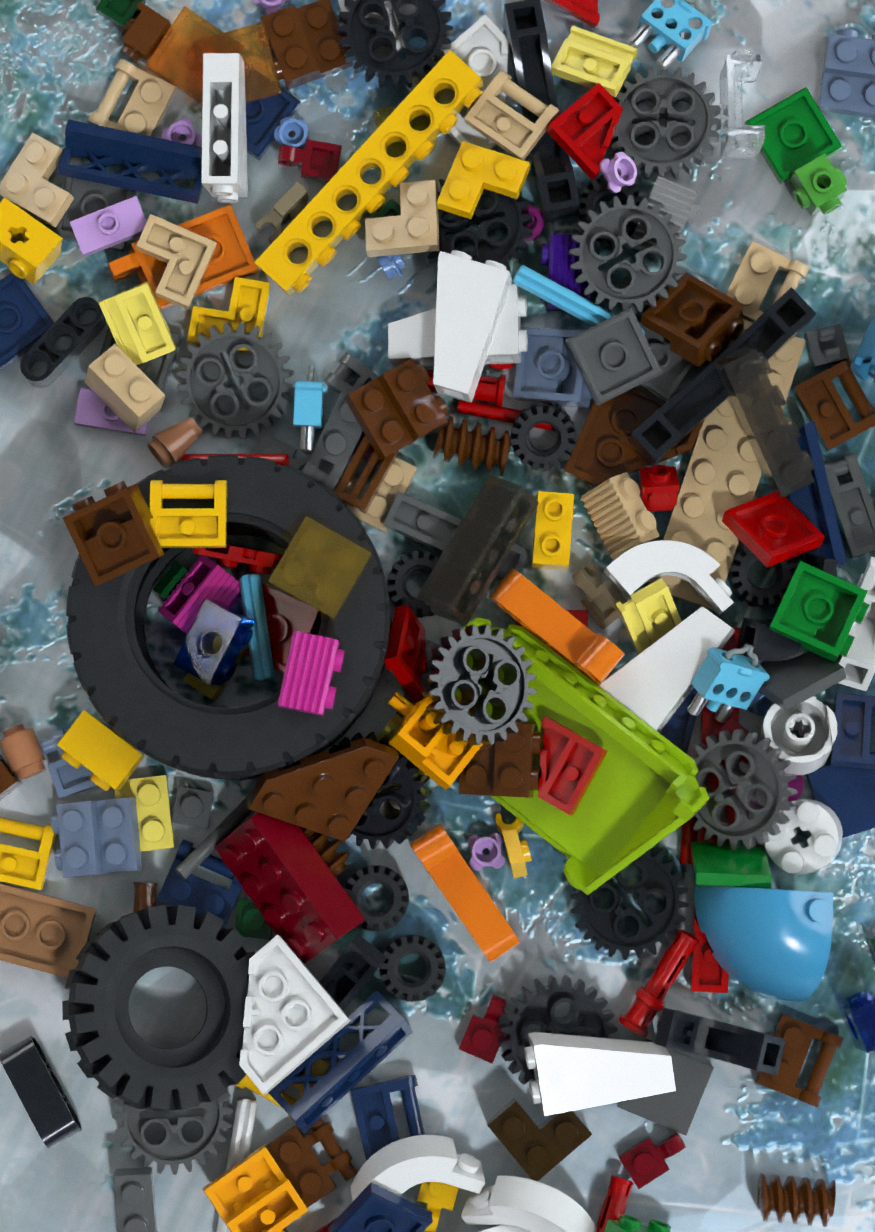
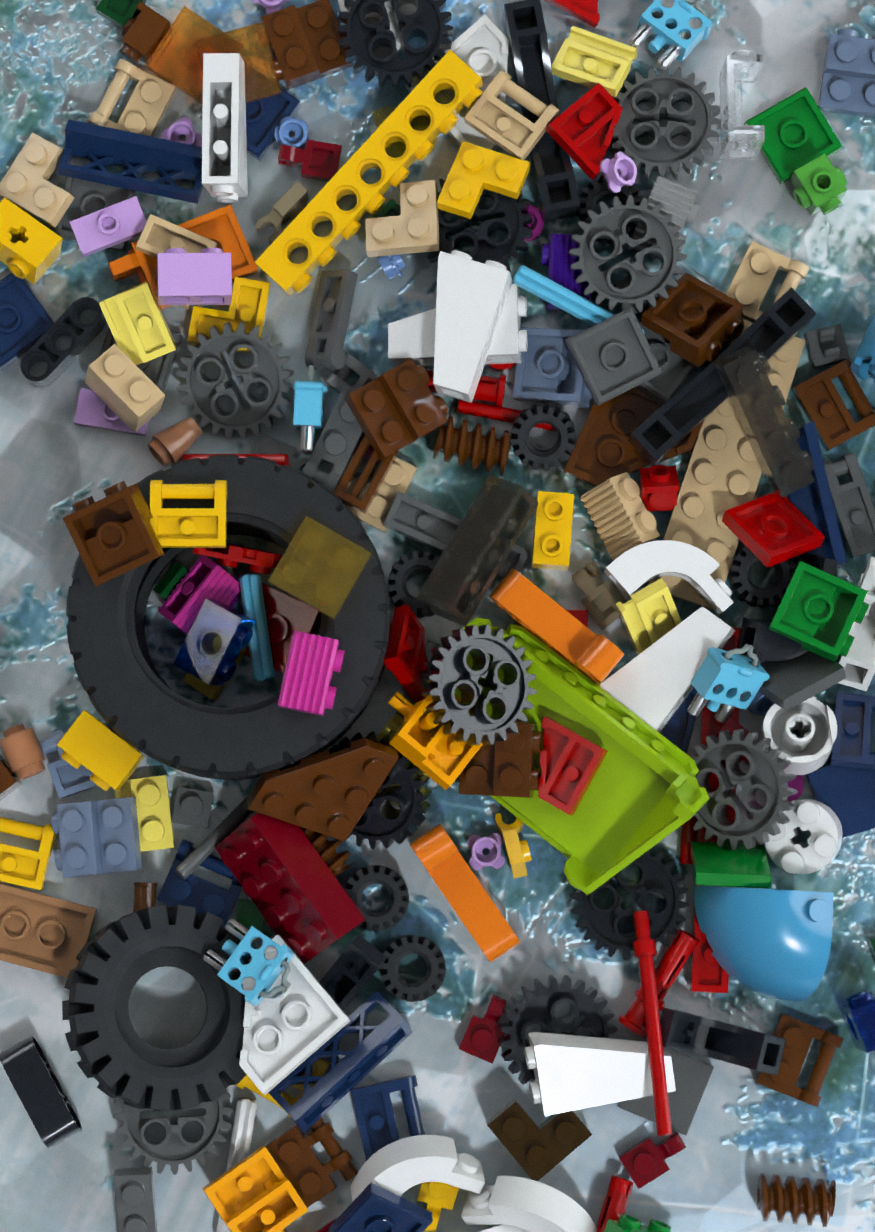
none -> lavender brick [157,248,232,305]
none -> medium azure piece [203,919,293,1006]
none -> dark grey plate [305,269,358,370]
none -> red bar [633,911,672,1136]

